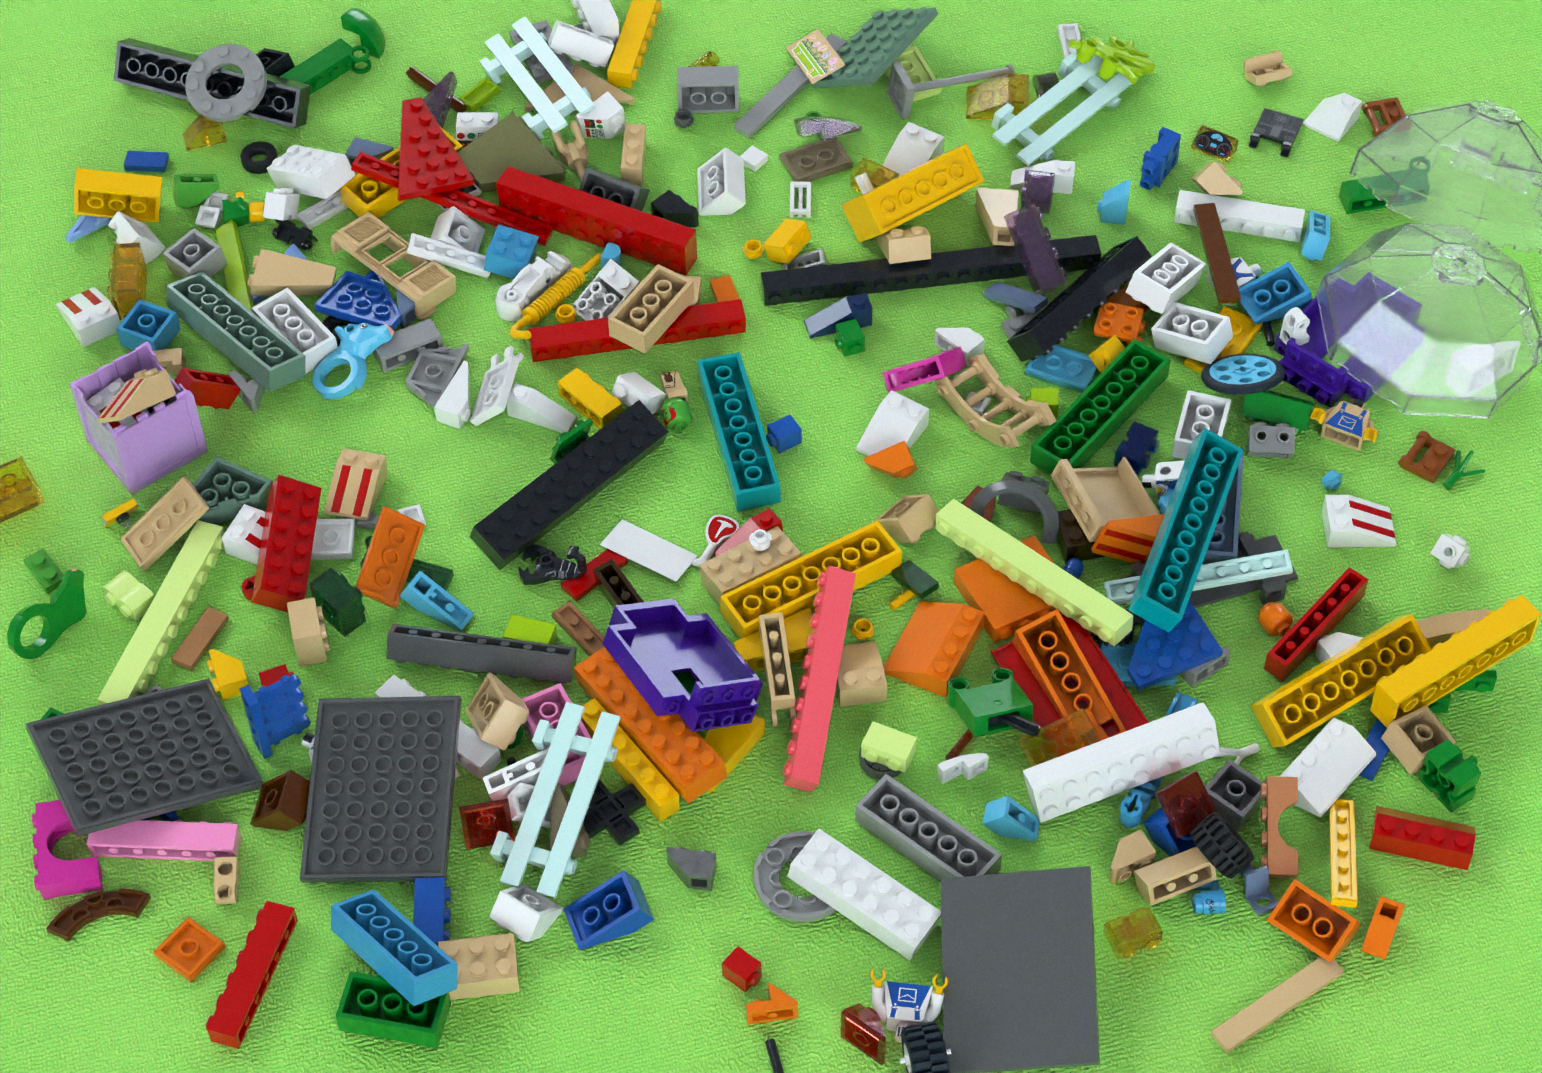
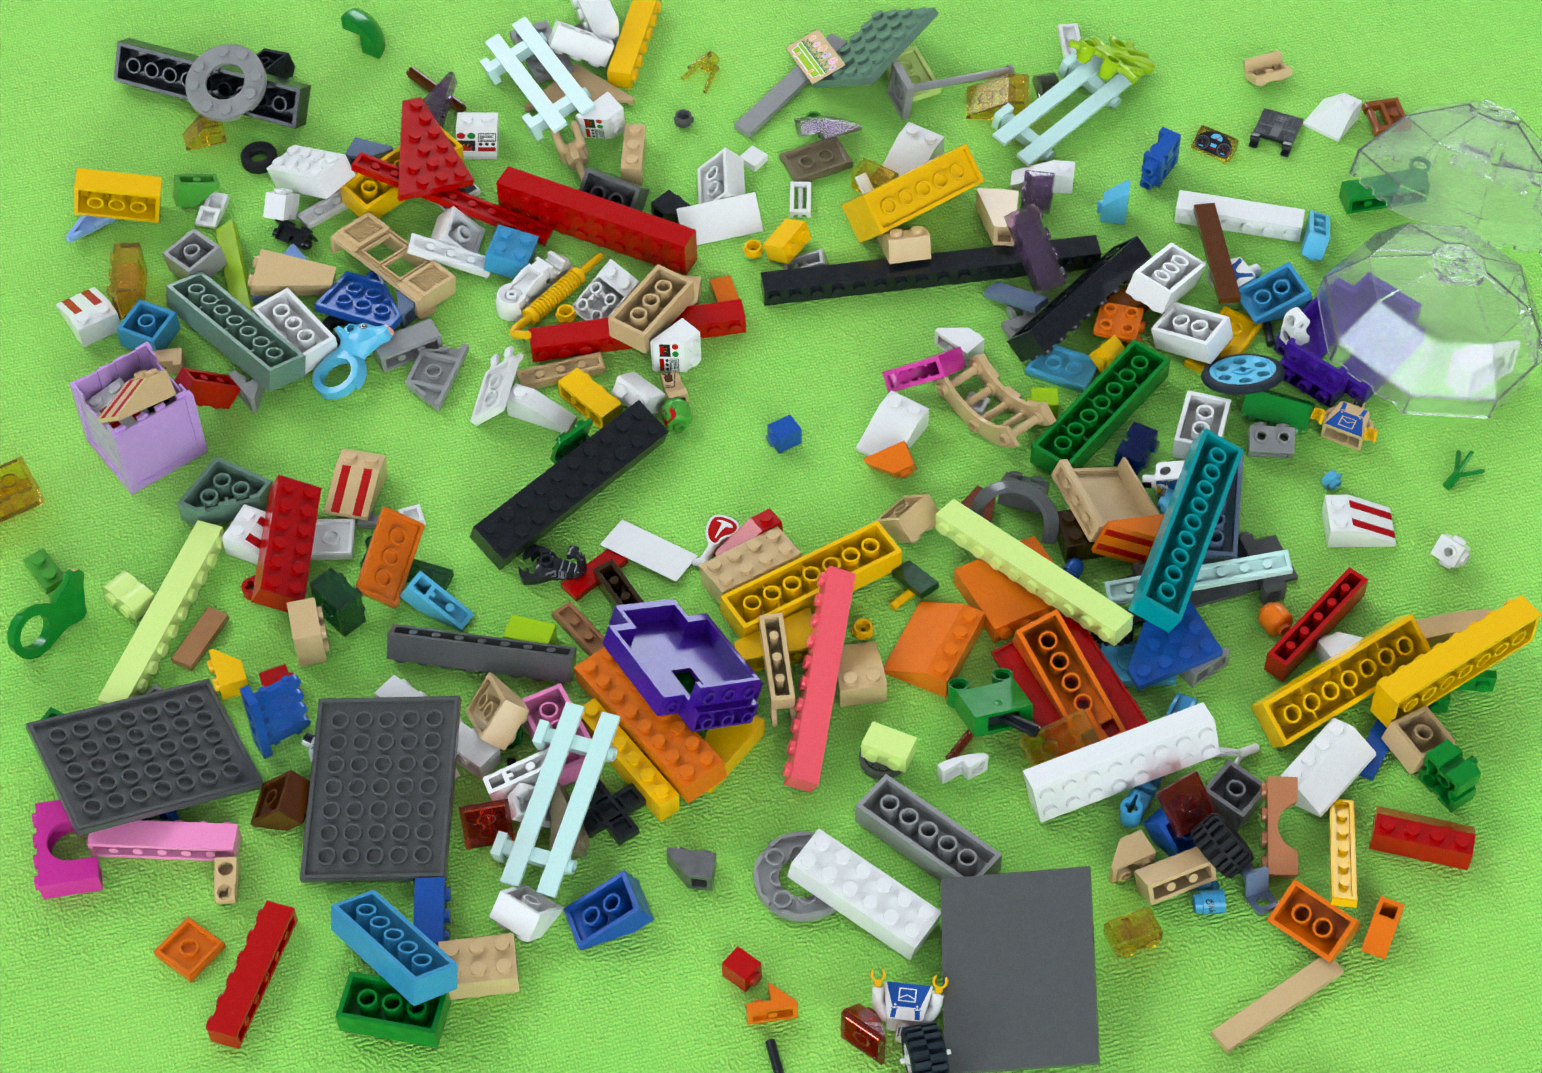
reddish brown tile [46,889,151,941] -> none
yellow piece [101,498,138,532] -> none
white brick [108,211,166,264] -> none
tan tile [120,477,209,571] -> none
blue tile [124,151,169,172] -> none
green piece [222,192,266,227] -> none
green hinge [280,38,371,95] -> none
white slope [434,361,471,429] -> none
olive slope [457,112,566,193] -> none
lime tile [459,77,501,112] -> none
medium azure brick [601,242,622,268] -> none
light grey brick [677,66,739,113] -> none
teal brick [697,352,781,511] -> none
white plate [749,529,772,551] -> none
dark blue slope [804,293,872,338] -> none
green brick [834,319,865,357] -> none
medium azure slope [983,796,1040,841] -> none
tan slope [1191,161,1243,195] -> none
dark orange plate [1398,431,1455,483] -> none
none -> tan tile [516,352,606,389]
none -> white slope [650,318,702,372]
none -> white sticker [676,192,763,245]

